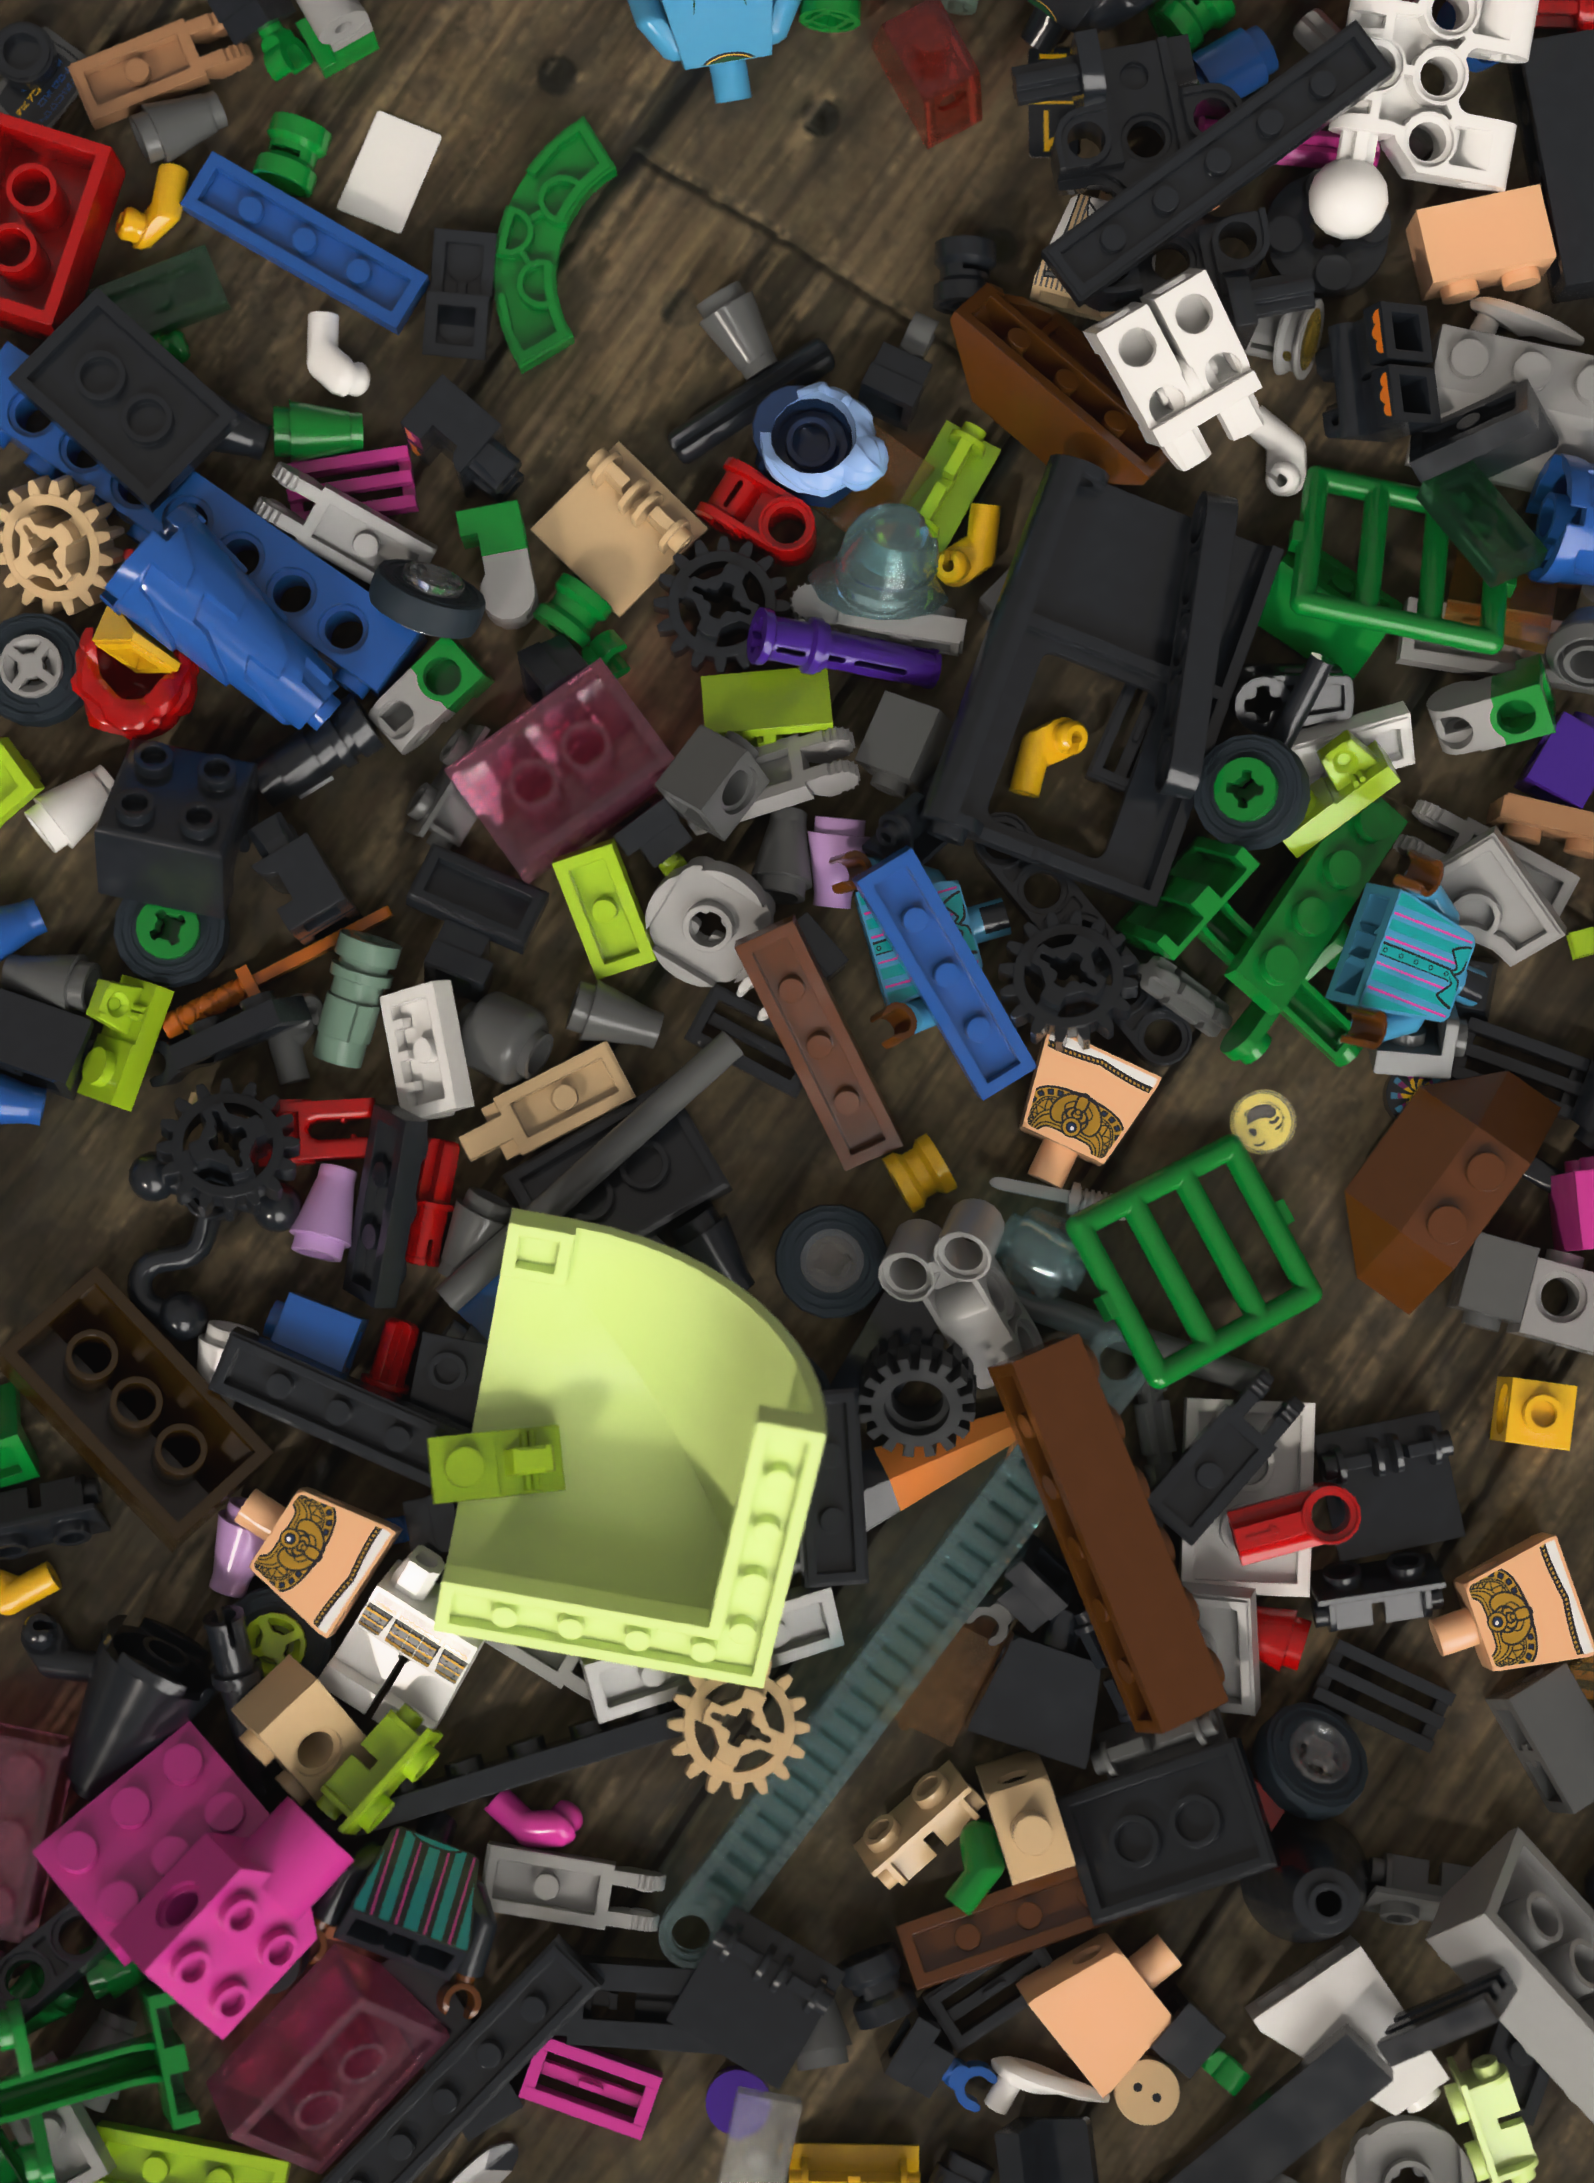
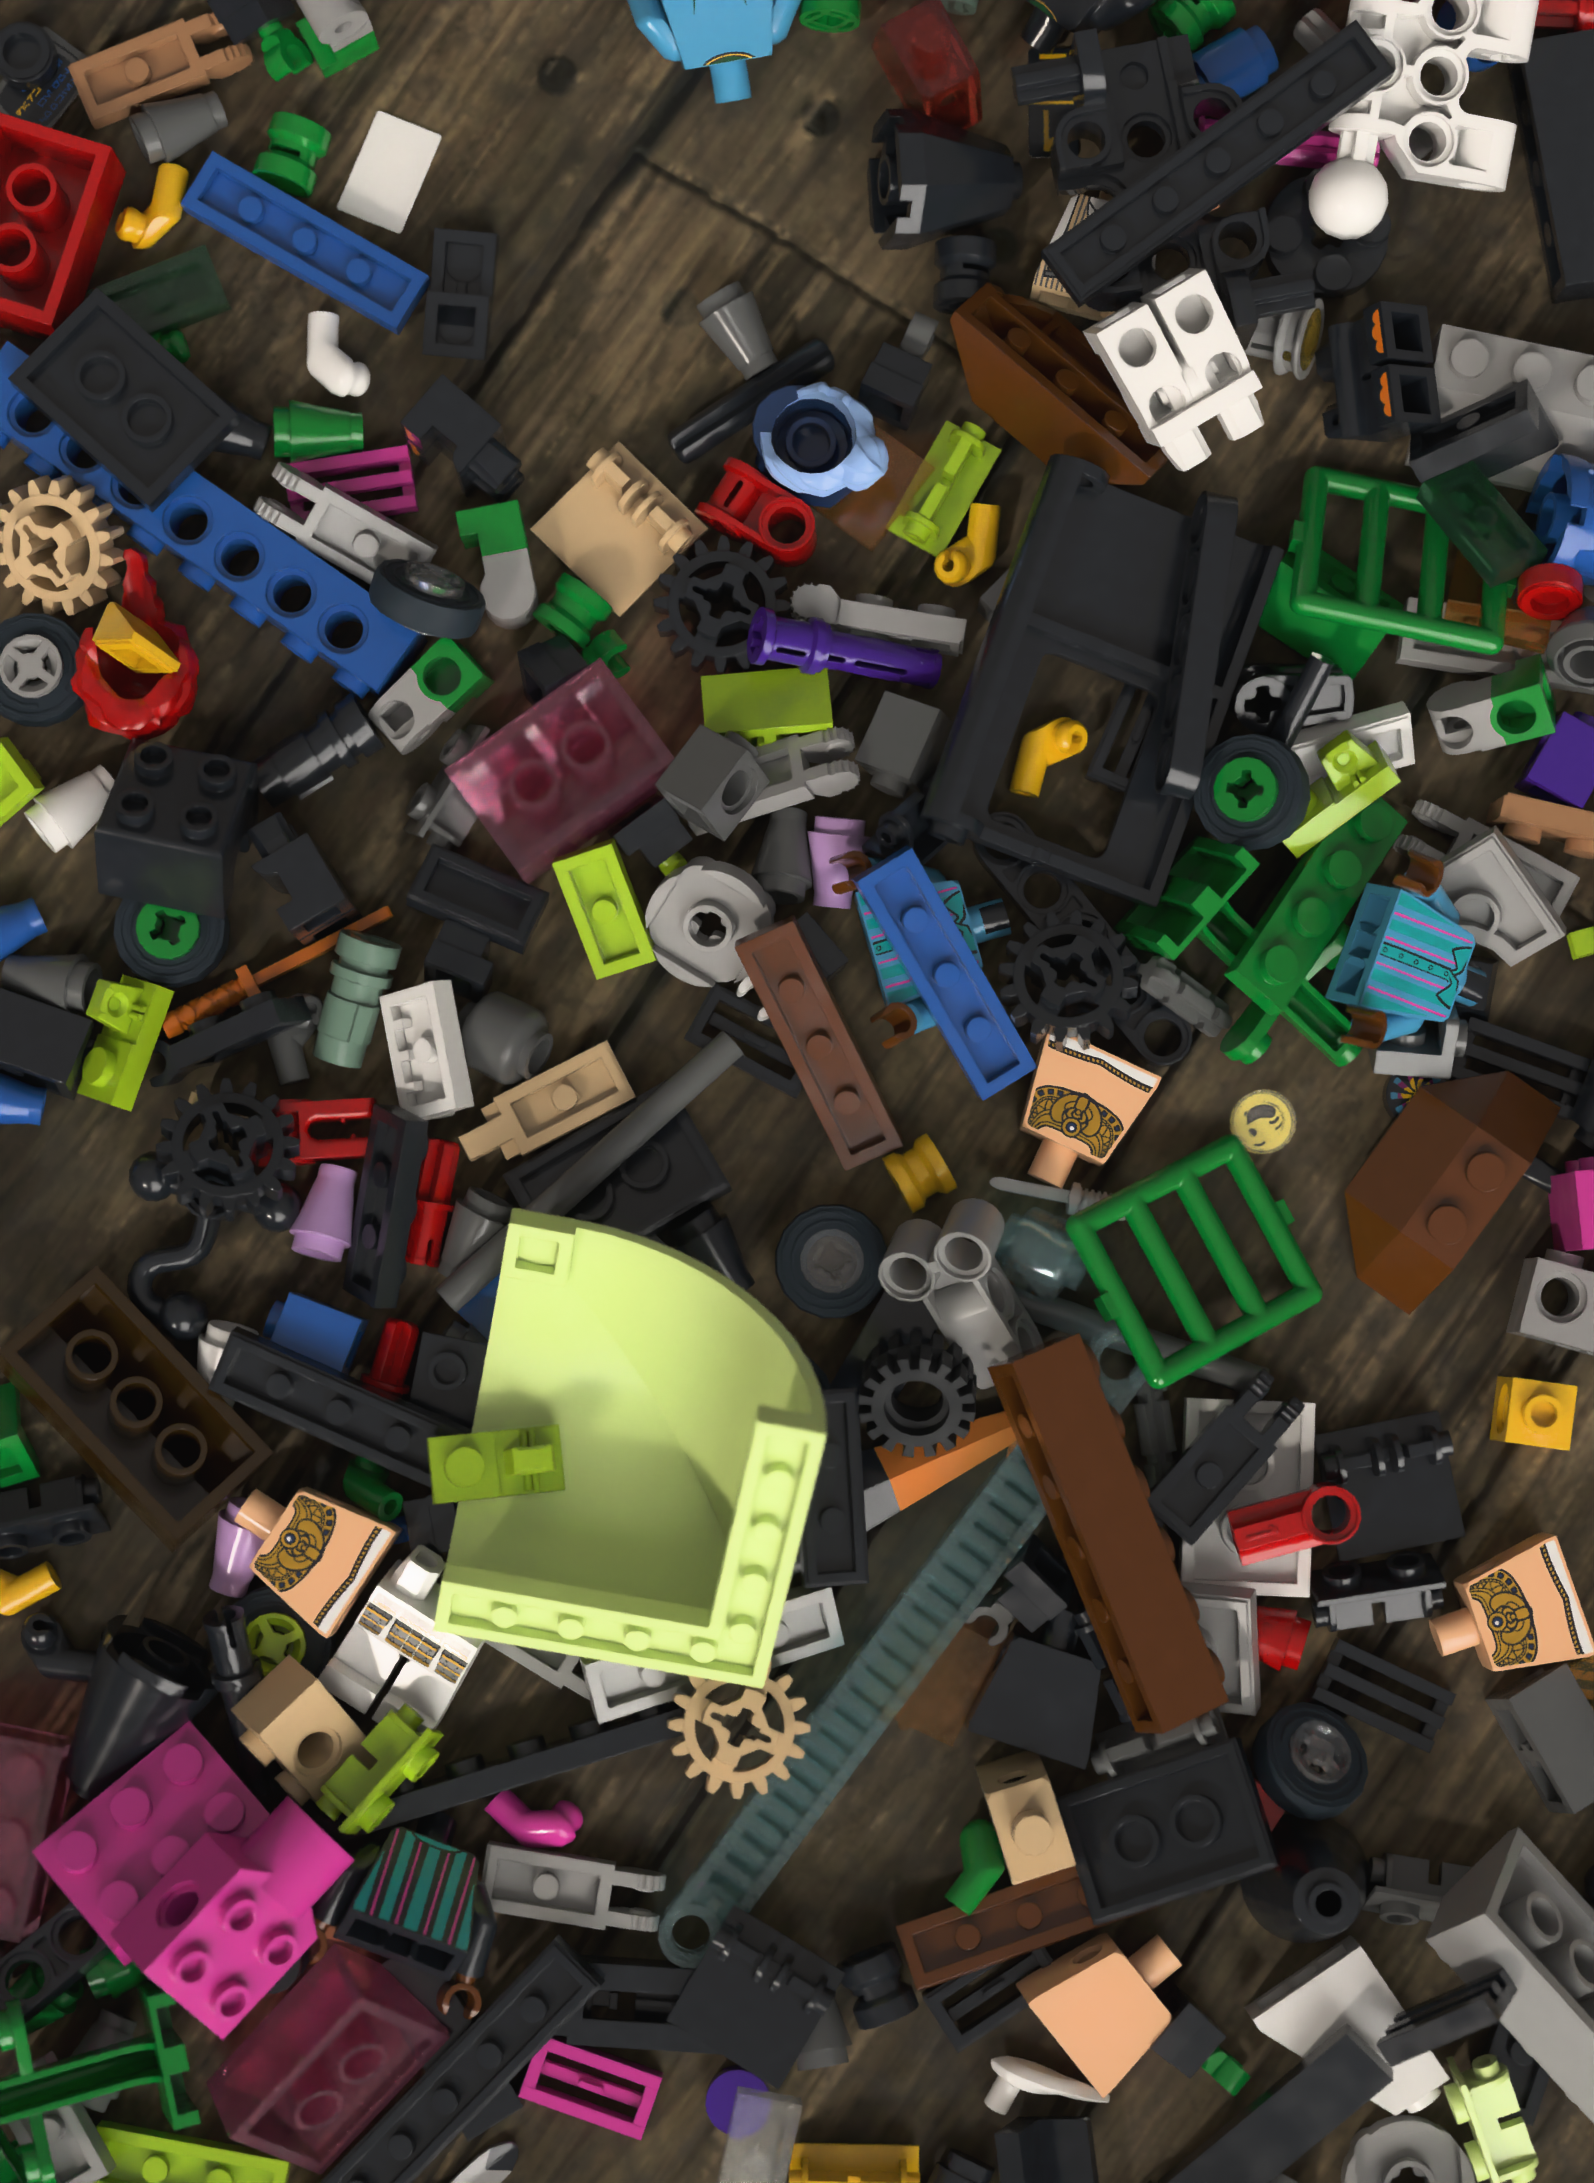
blue cone [99,502,342,731] -> none
green tile [494,116,617,374] -> none
dark grey cone [566,979,664,1049] -> none
clear light blue piece [808,503,948,620] -> none
tan hinge [853,1760,986,1890] -> none
black piece [880,2007,998,2112] -> none
tan tile [1113,2055,1180,2126] -> none
white arm [1248,405,1307,497] -> none
light nougat brick [1406,184,1557,305] -> none
dark grey brick [1446,1232,1540,1332] -> none
white bar [1469,297,1584,346] -> none
none -> green arm [342,1455,403,1522]
none -> black cone [867,109,1023,250]
none -> red tile [1517,563,1583,620]

